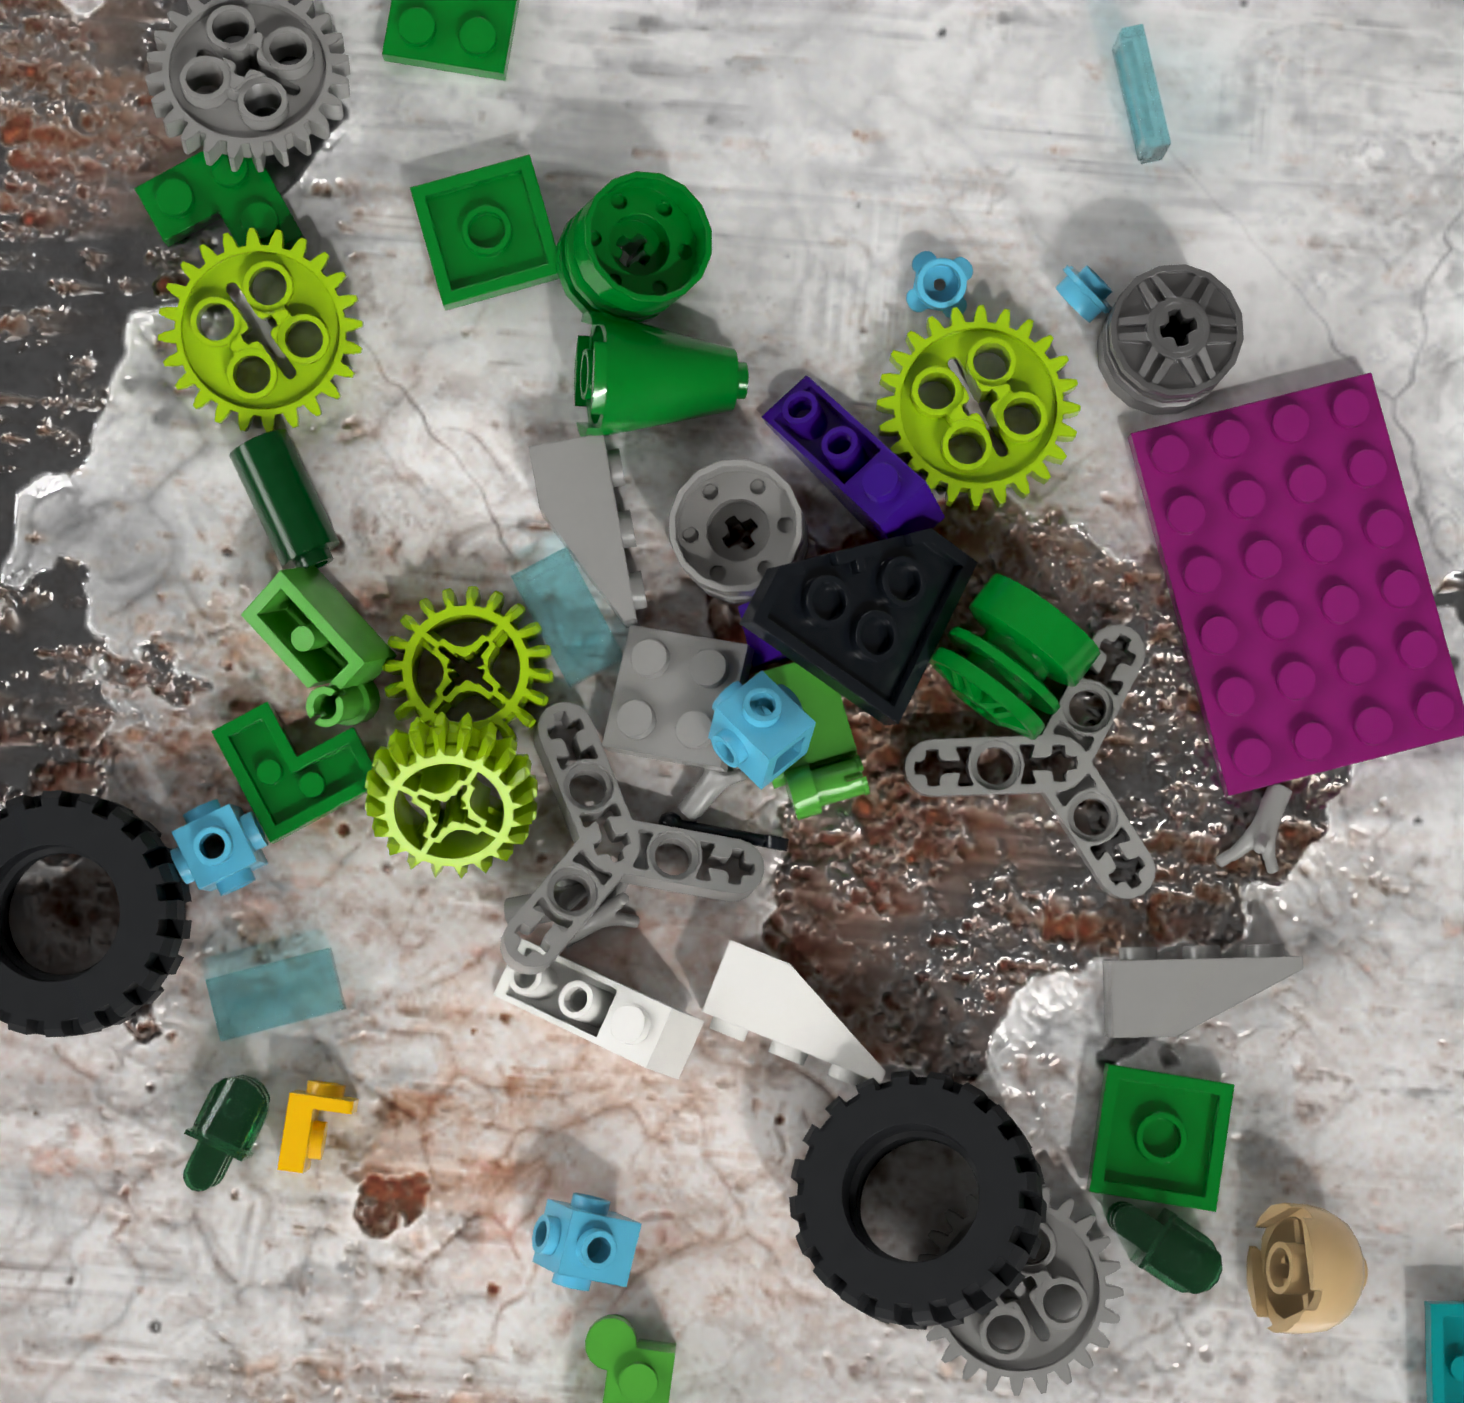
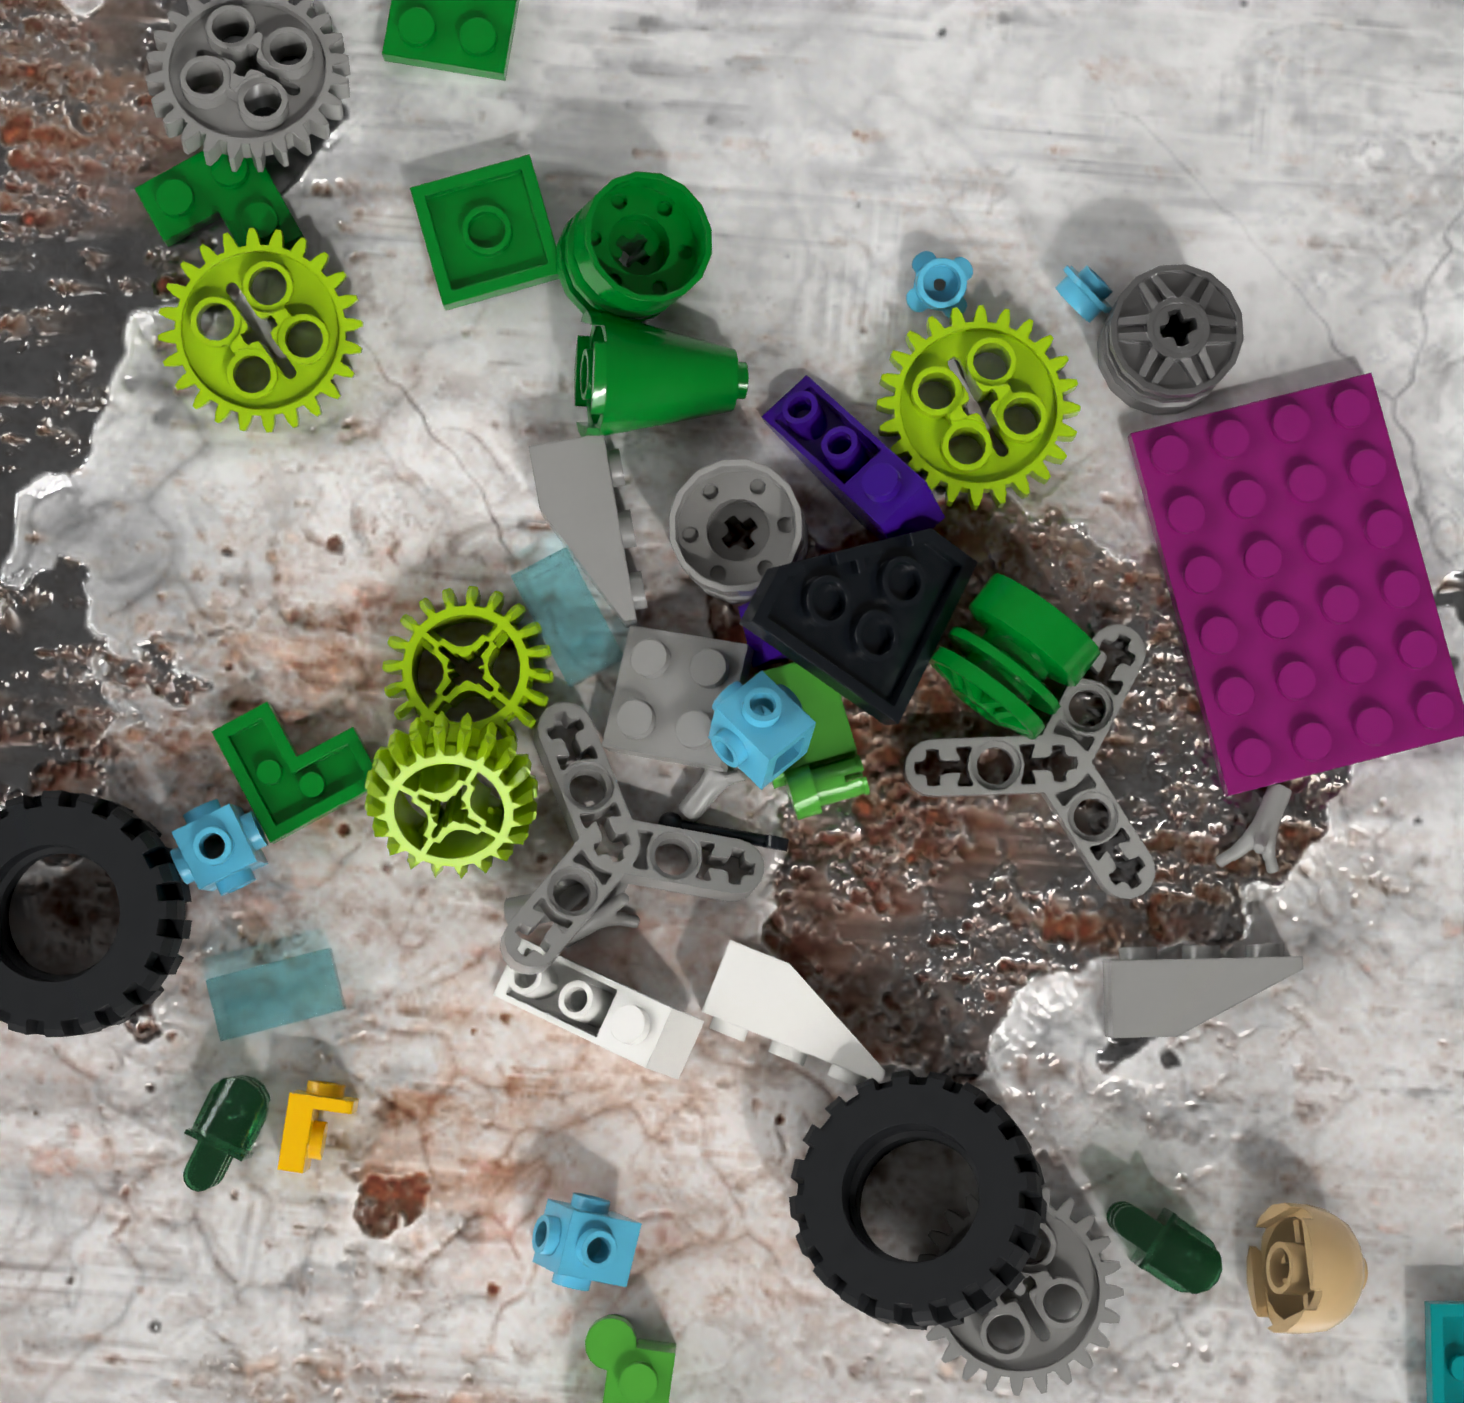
dark green brick [229,429,340,569] -> none
bright green hinge [241,565,397,728] -> none
green plate [1086,1063,1235,1212] -> none
clear light blue tile [1112,24,1171,164] -> none

